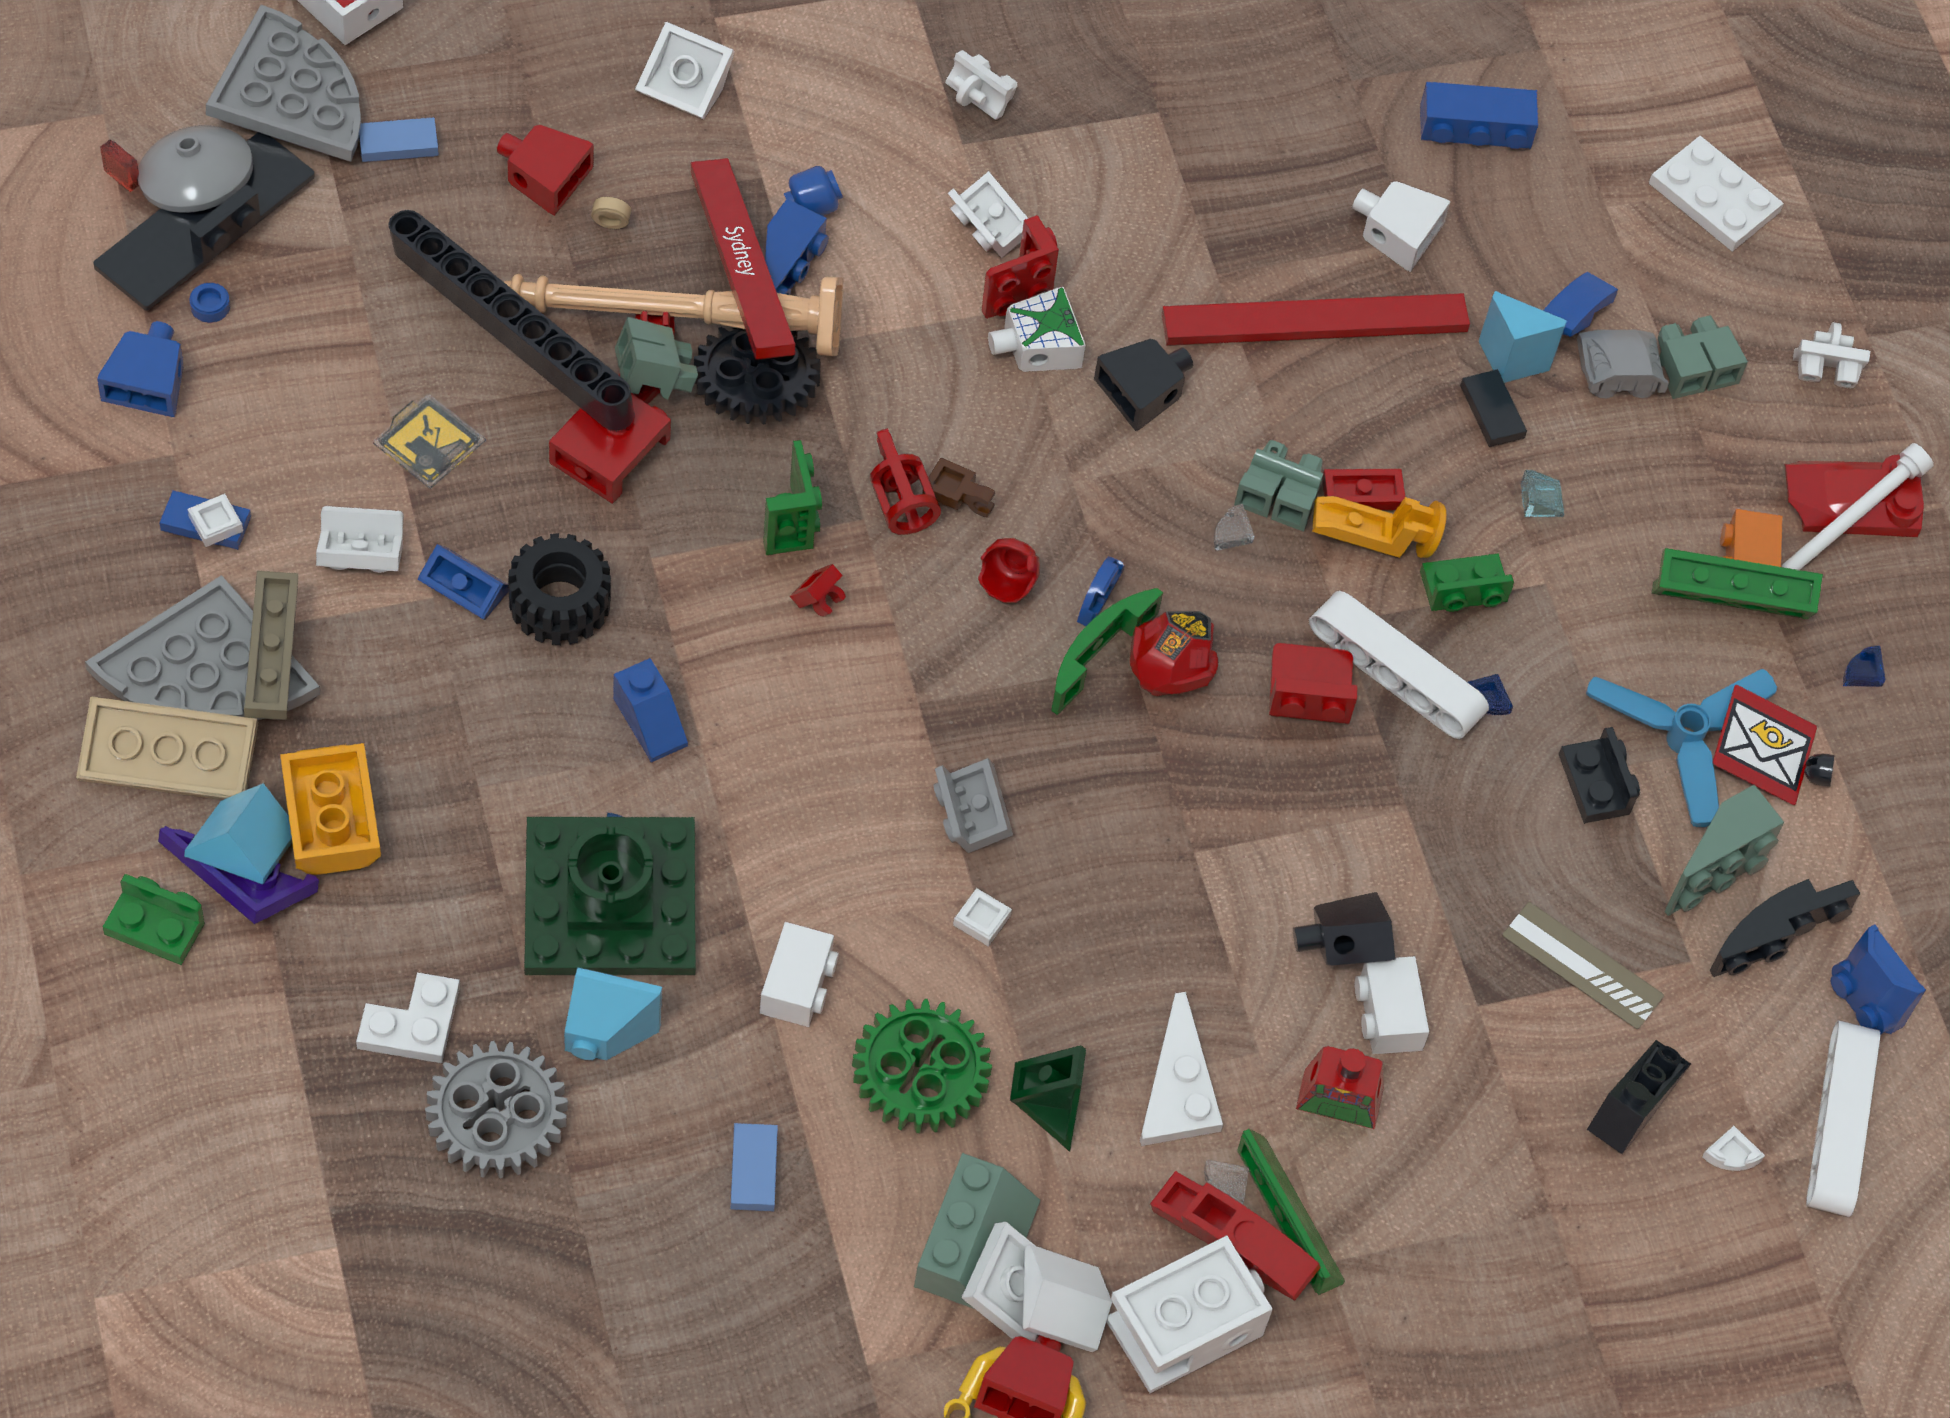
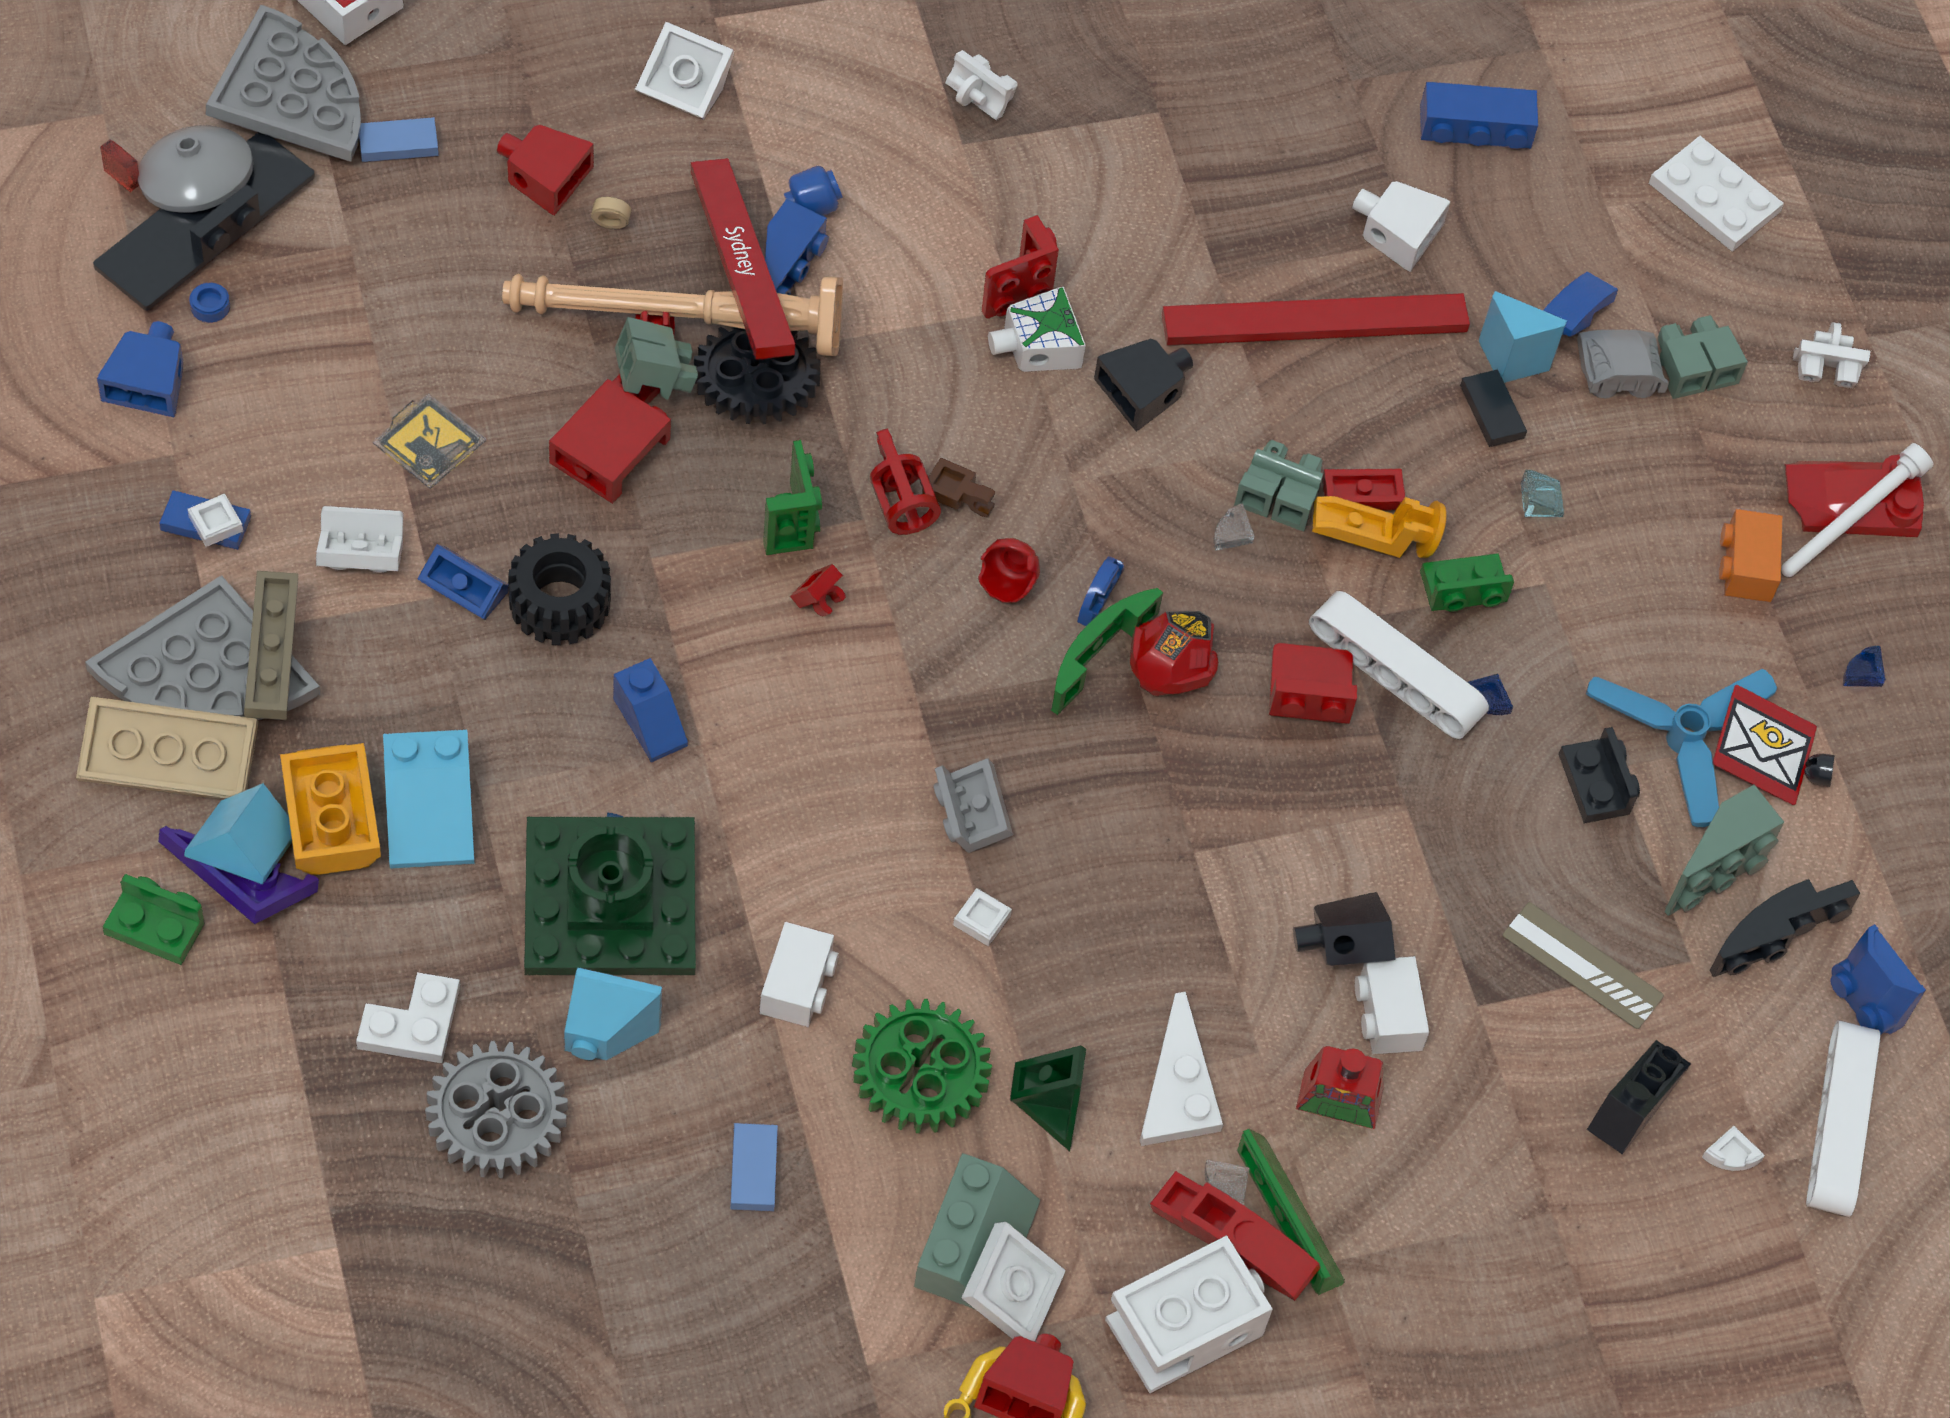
black beam [388,210,635,431] -> none
white bracket [948,171,1028,258] -> none
white slope [1023,1244,1112,1352] -> none
green fence [1652,548,1823,619] -> none
none -> medium azure slope [383,730,474,868]

